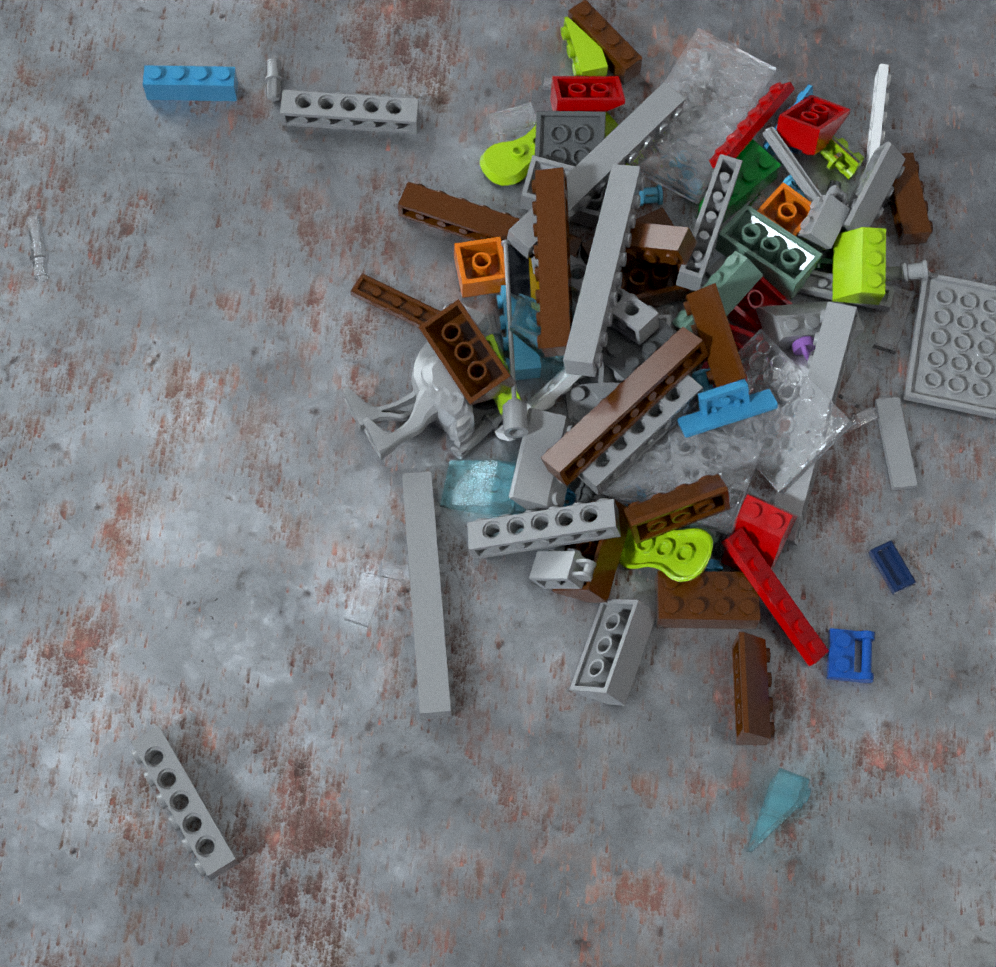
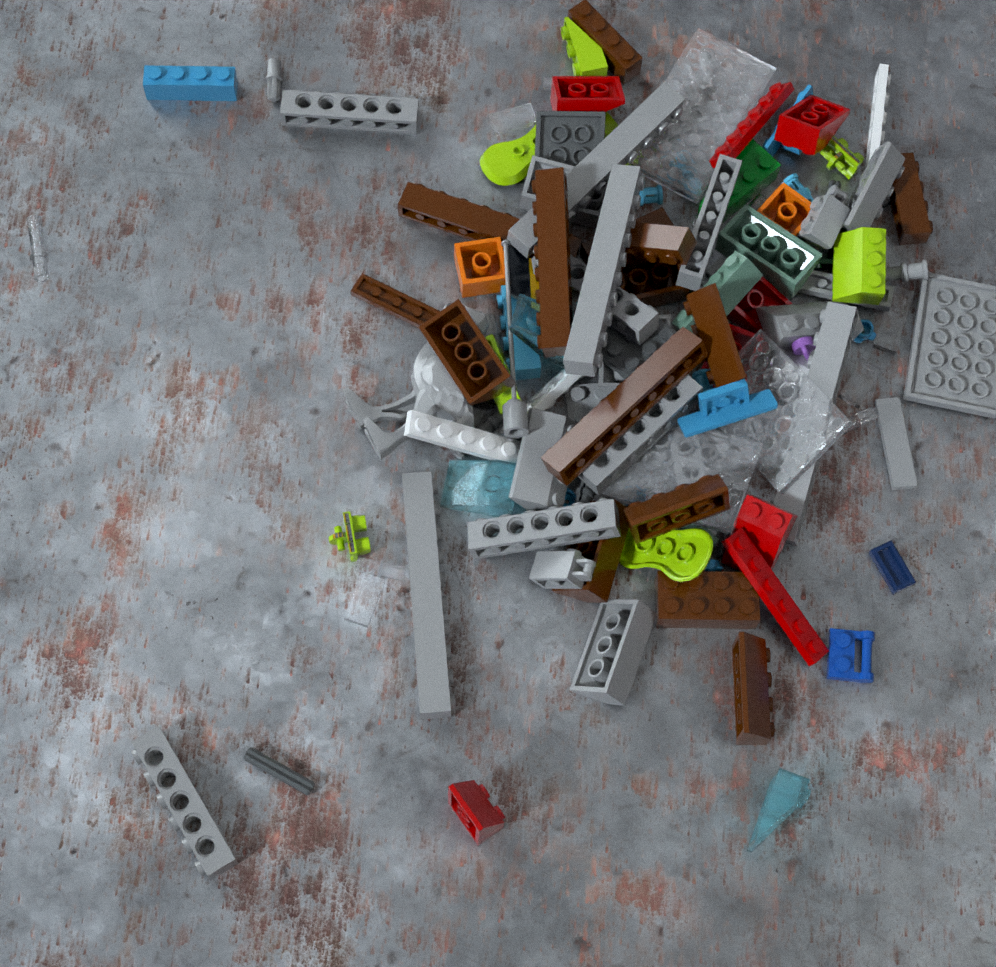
light grey axle [763,127,822,202] -> none
none -> dark grey axle [244,747,315,795]
none -> lime hips [328,511,371,562]
none -> white plate [404,410,521,467]
none -> red slope [448,780,505,846]
none -> dark azure plate [854,319,876,344]

